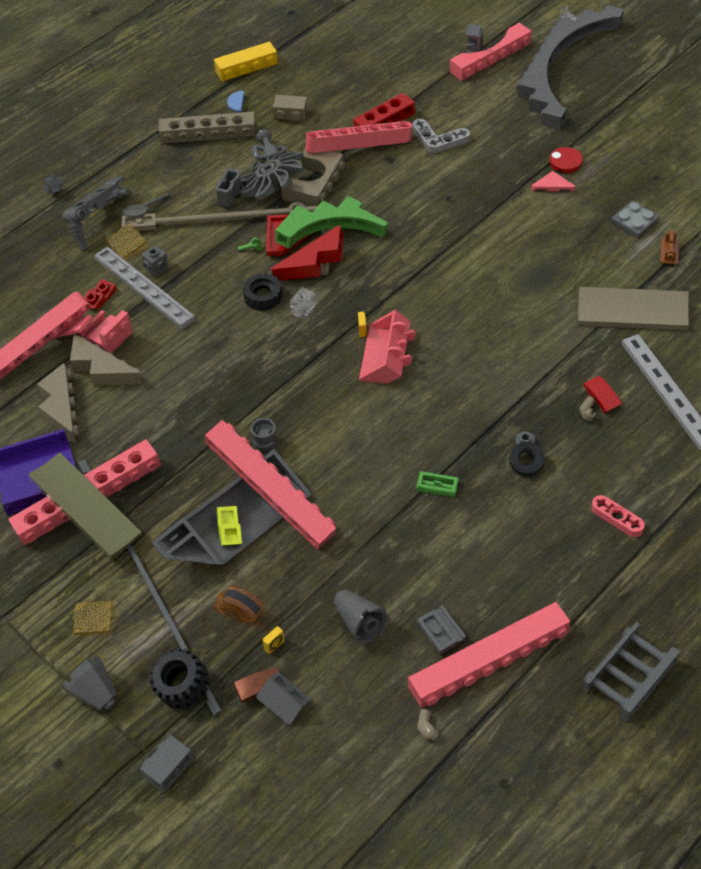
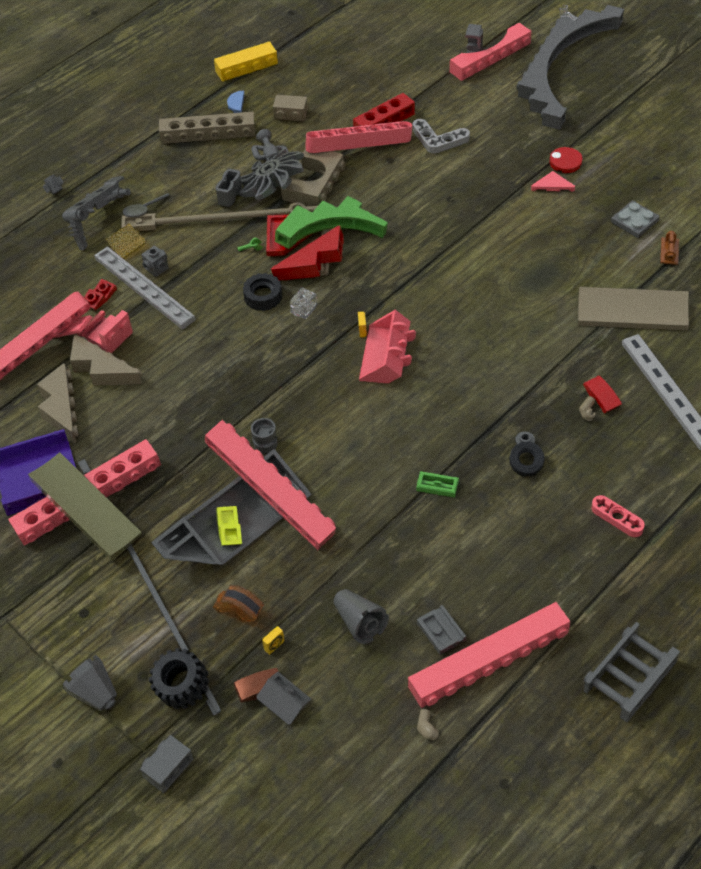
clear yellow piece [72,600,113,635] -> none

